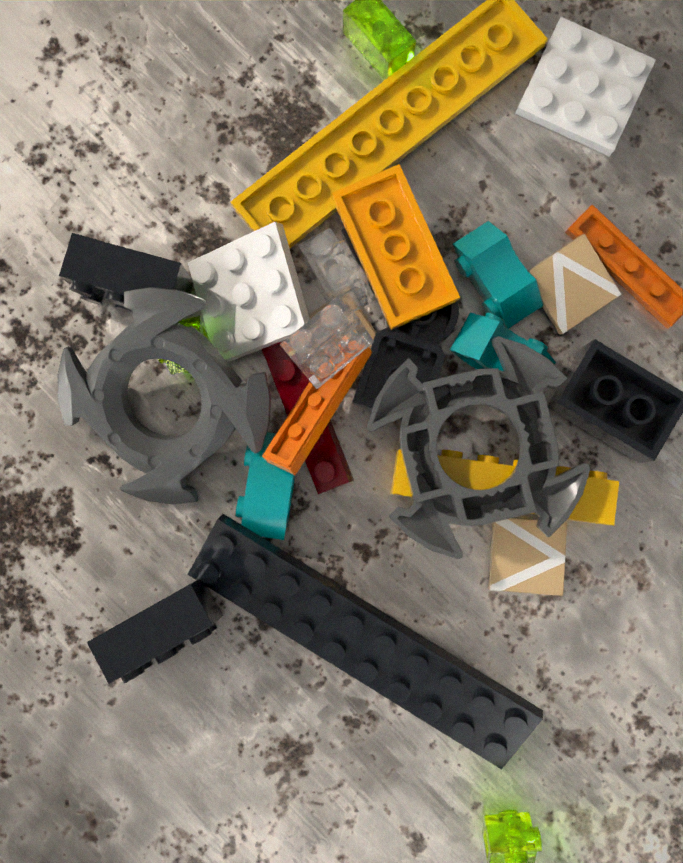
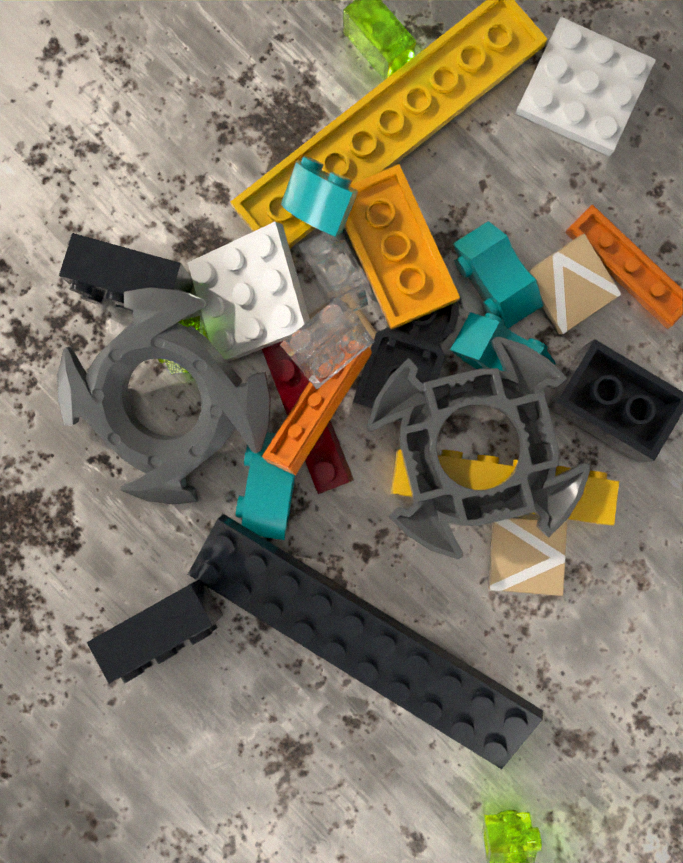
none -> teal brick [281,156,359,237]

